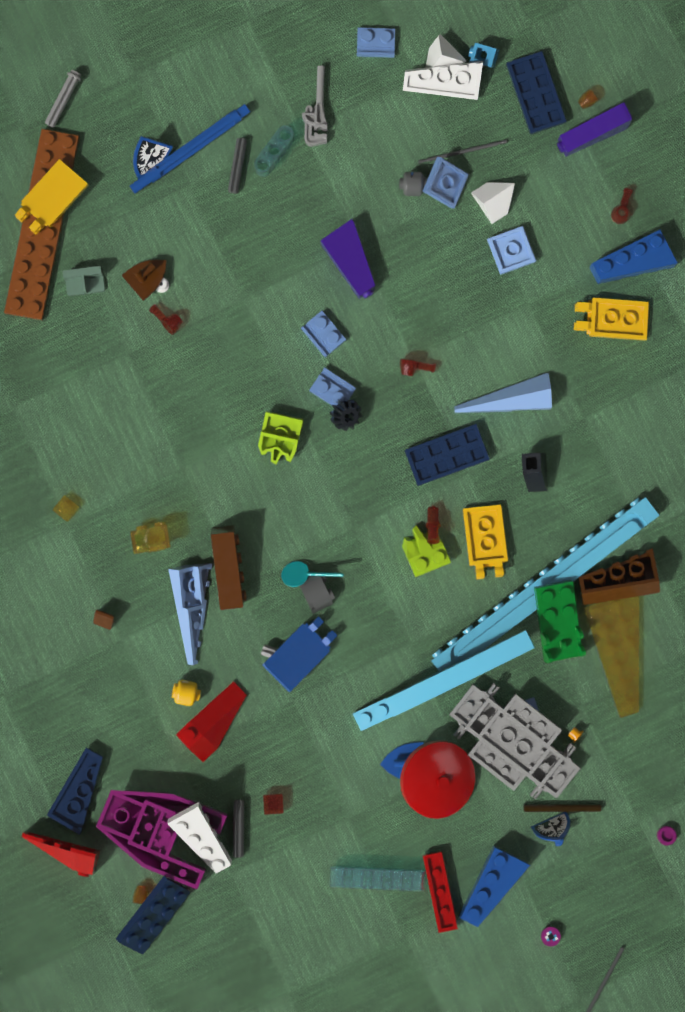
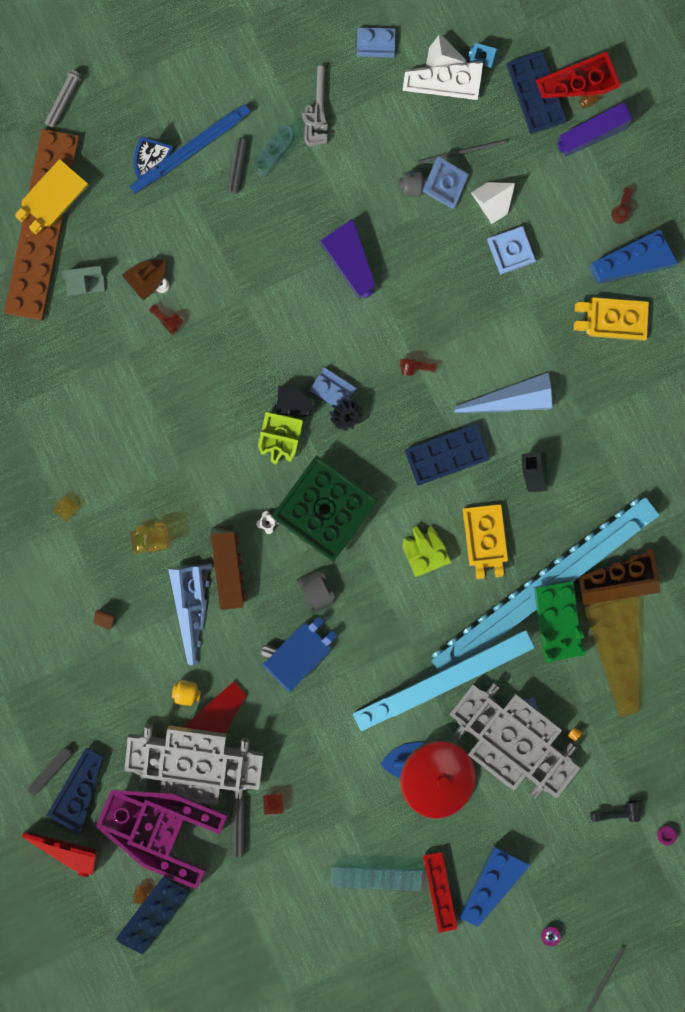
white wing [167,802,232,873] -> none
teal piece [281,561,344,587] -> none
medium blue plate [301,311,346,358] -> none
clear red axle [426,506,441,544] -> none
dark brown bar [523,804,601,812] -> none
shield [531,812,571,846] -> none
none -> dark grey axle [27,747,72,795]
none -> light grey piece [124,725,264,805]
none -> white plate [256,511,279,534]
none -> dark green piece [271,455,379,562]
none -> black slope [277,386,316,416]
none -> red wedge [536,52,621,98]
none -> black brick [590,800,642,822]

